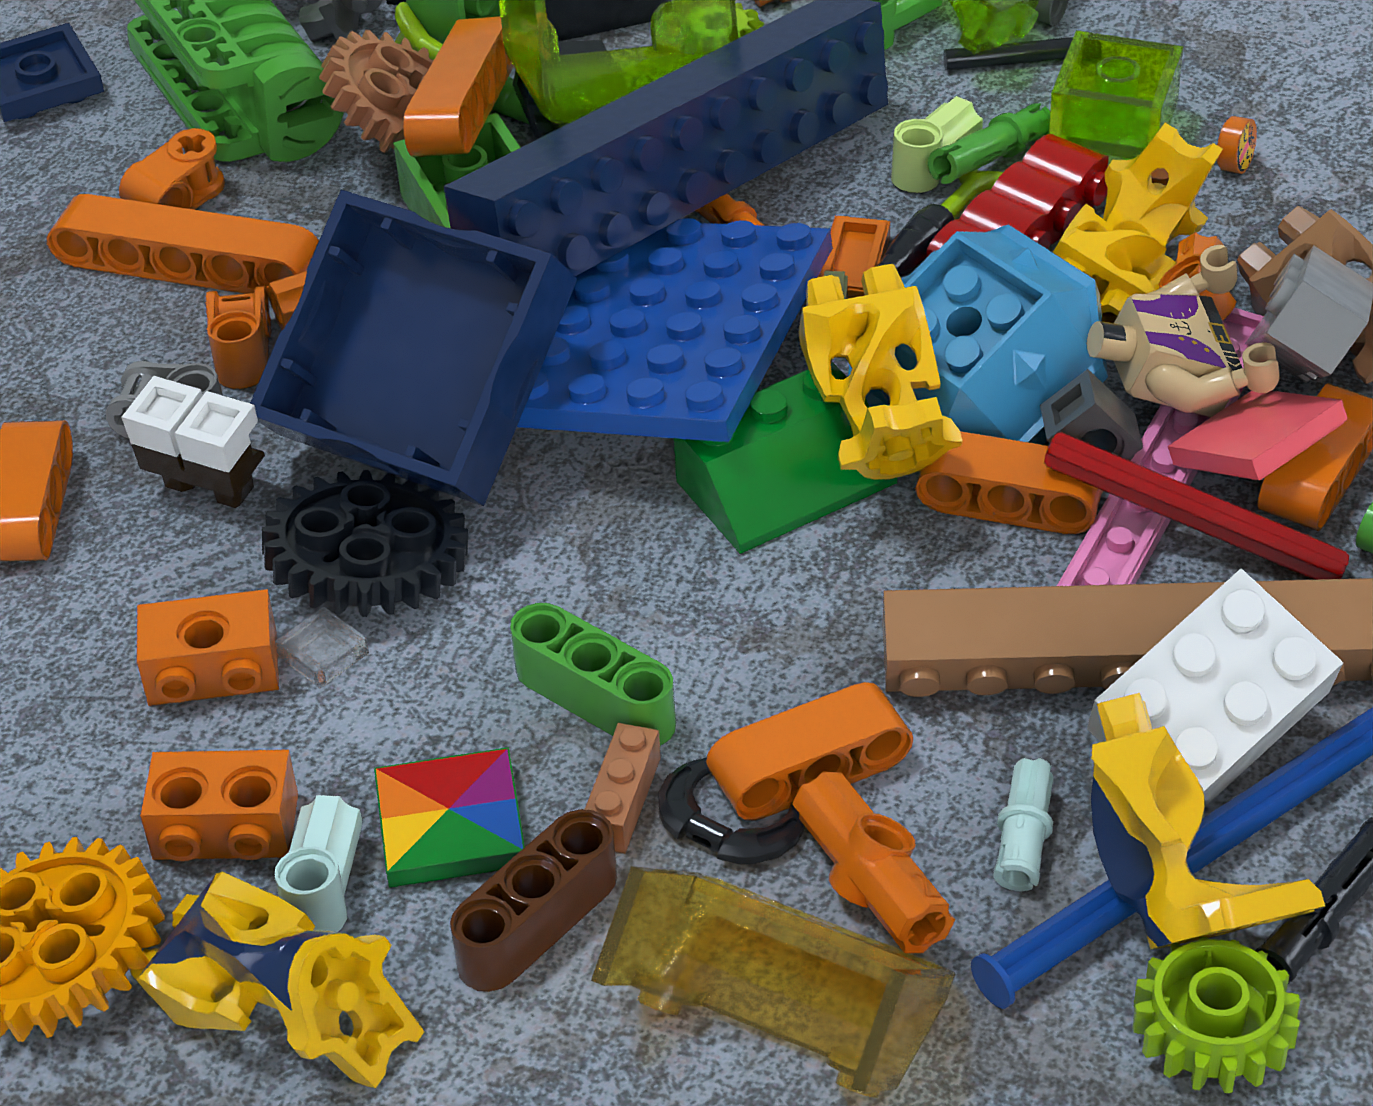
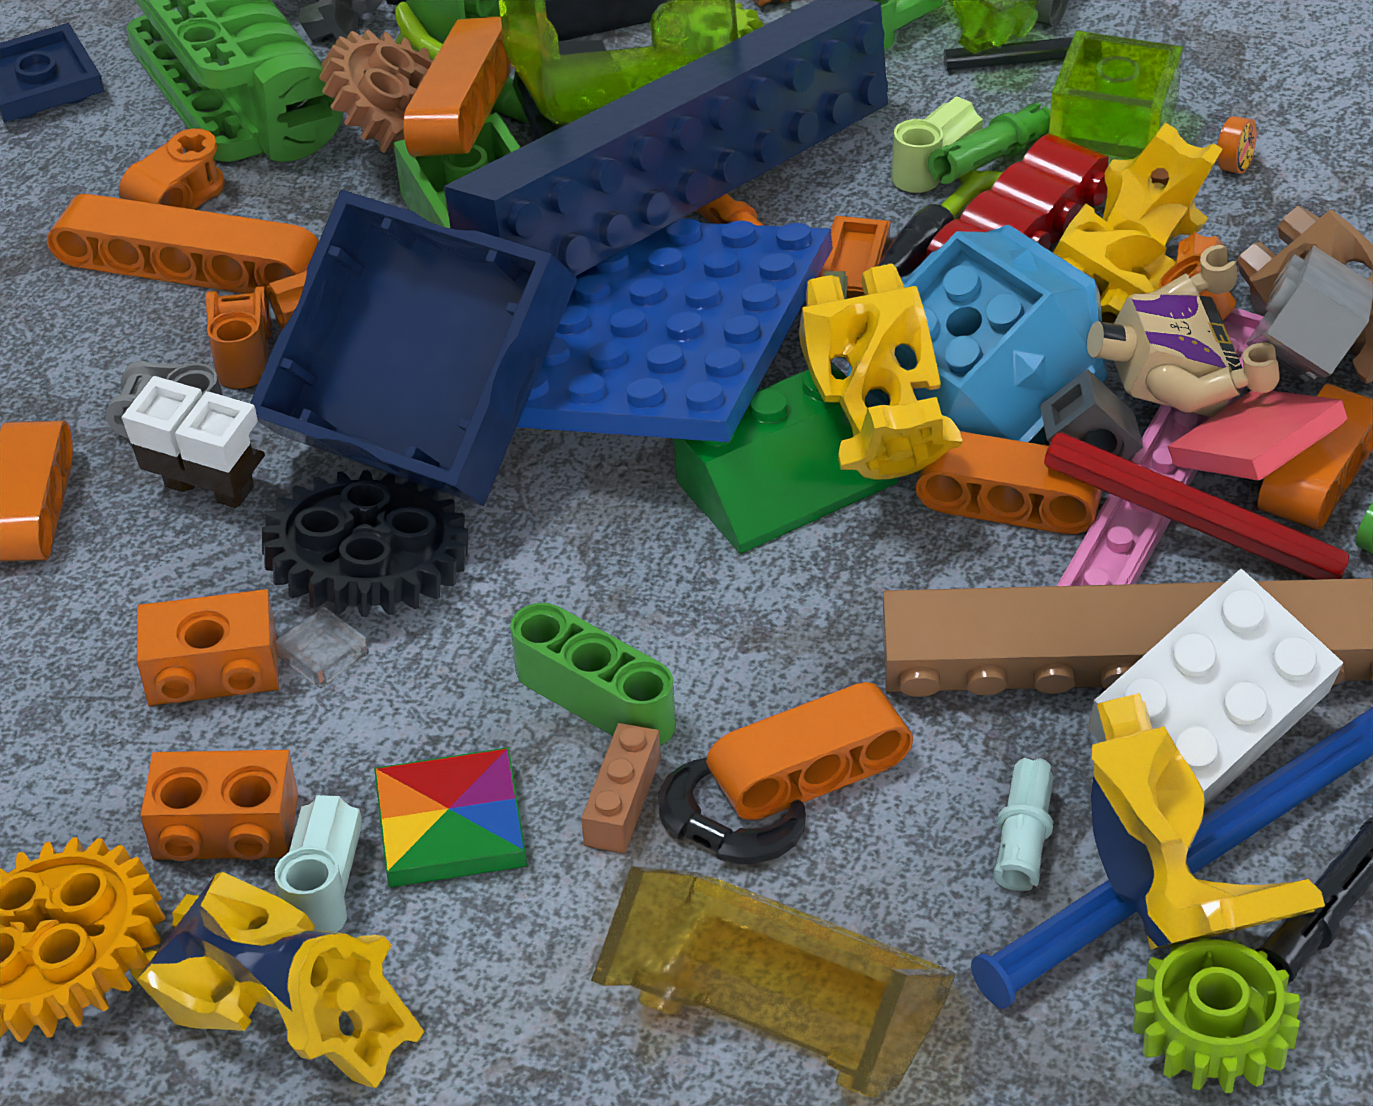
reddish brown beam [450,809,617,992] -> none
orange piece [792,772,955,953] -> none

